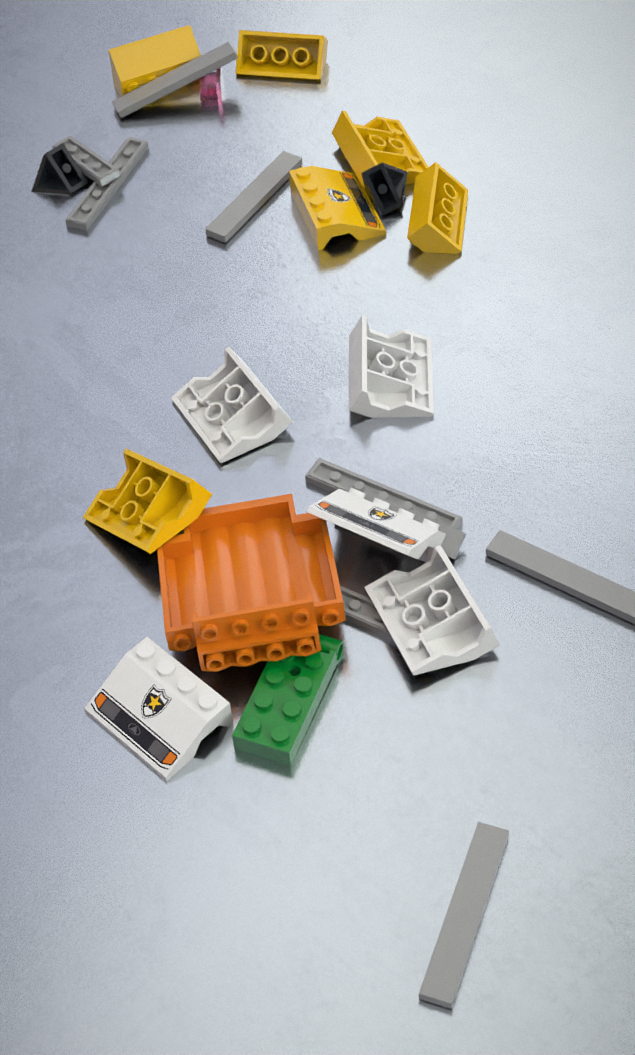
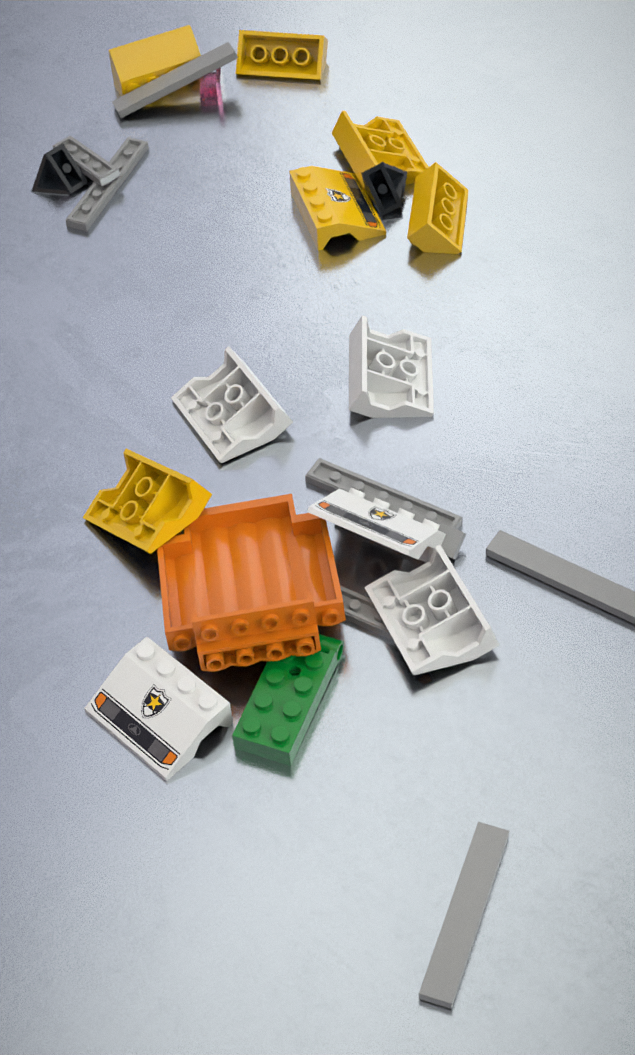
light grey tile [205,151,303,243] -> none

